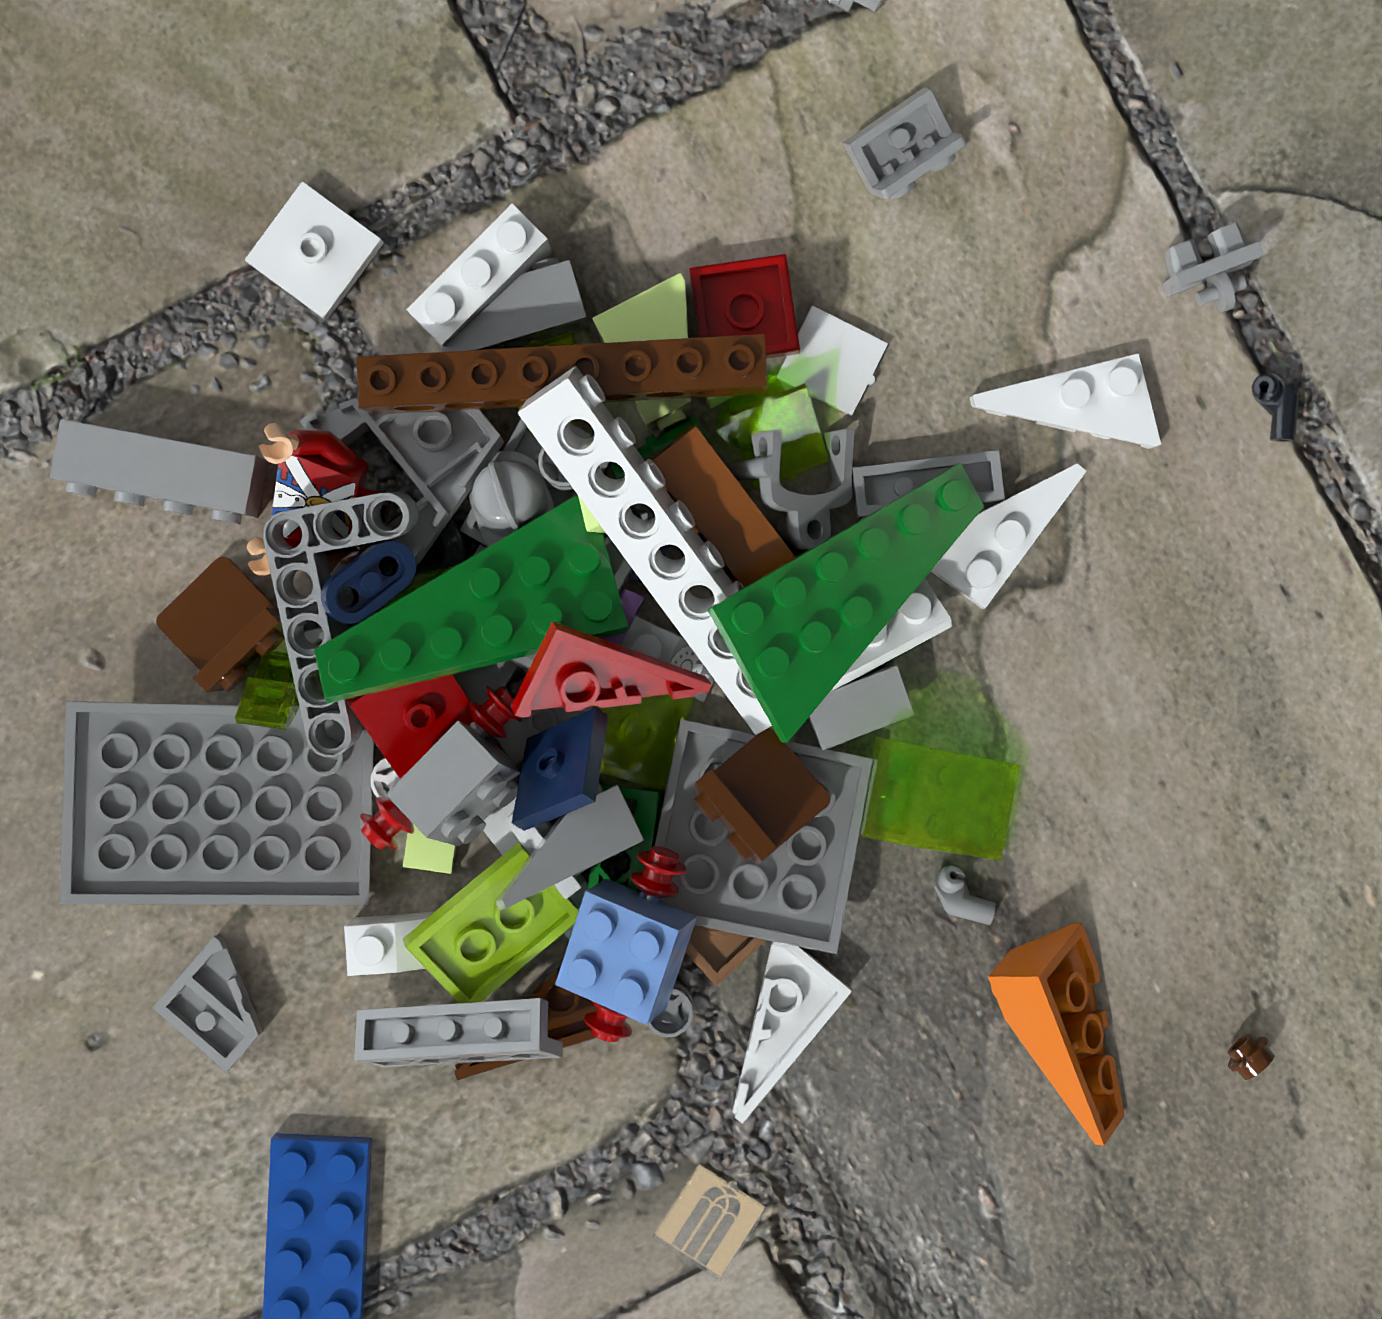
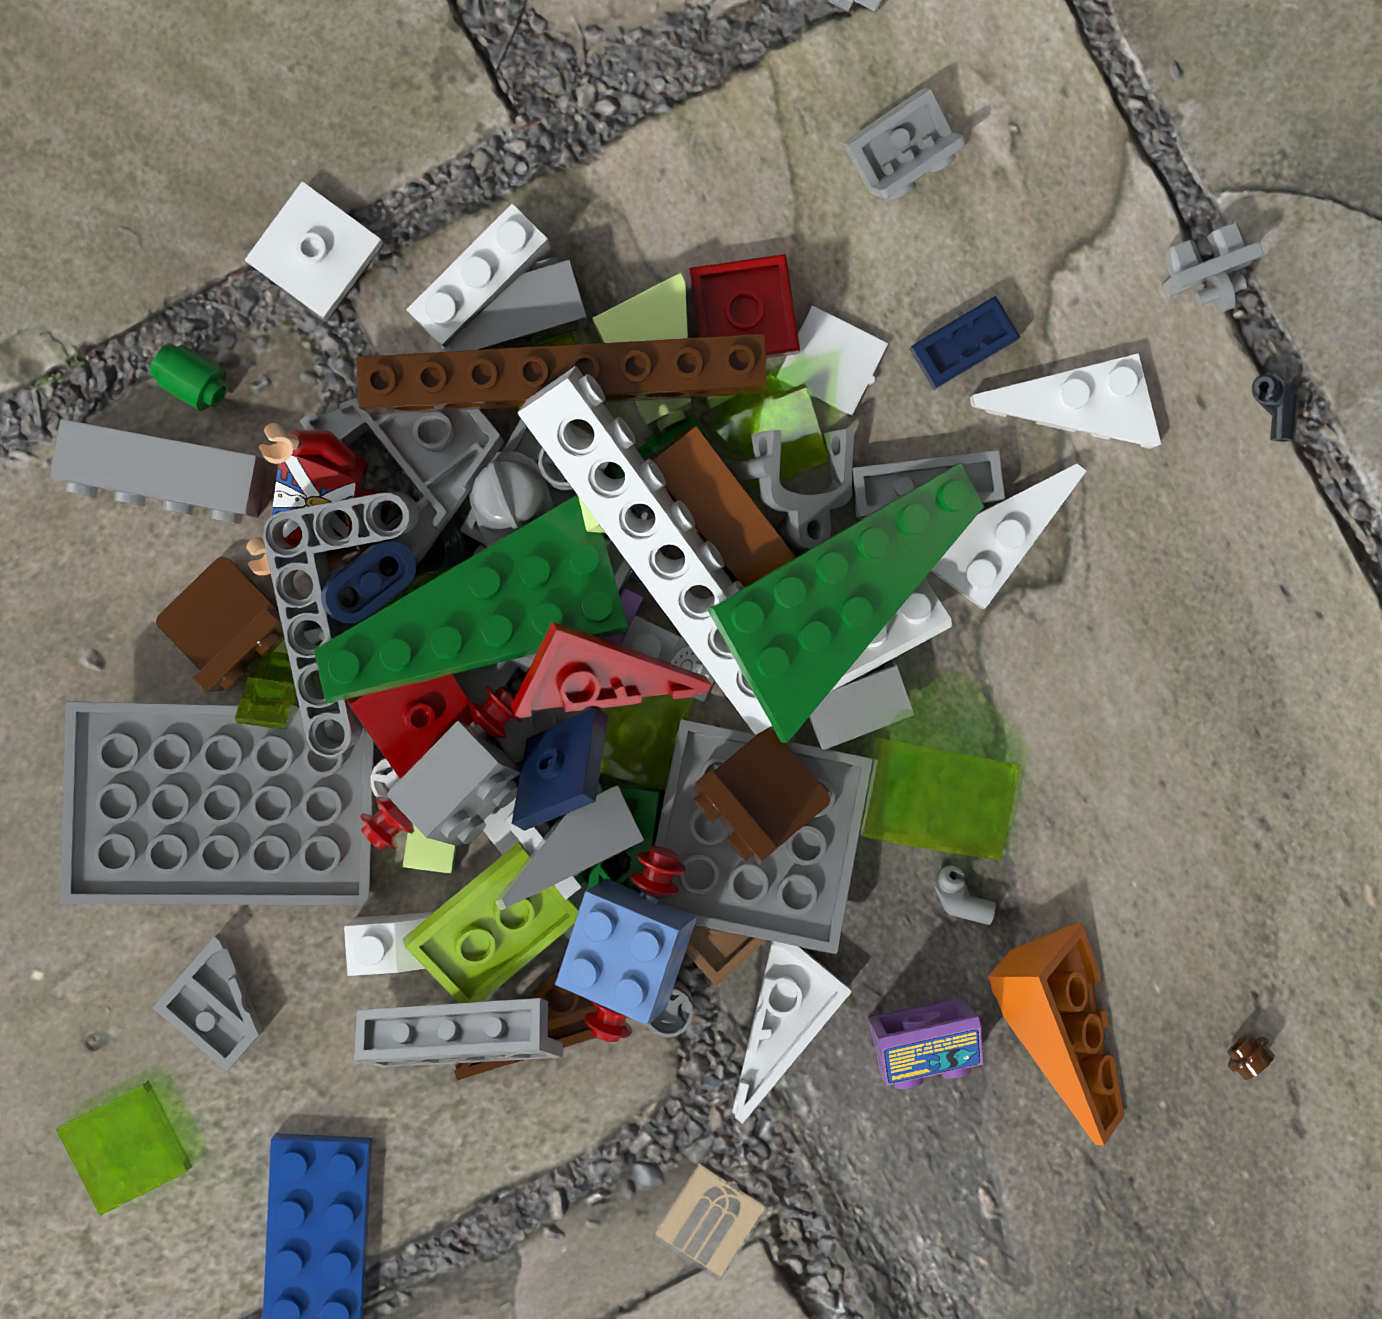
none -> clear neon green plate [56,1080,193,1216]
none -> green brick [150,343,228,411]
none -> slope [868,997,983,1089]
none -> dark blue plate [909,295,1021,390]

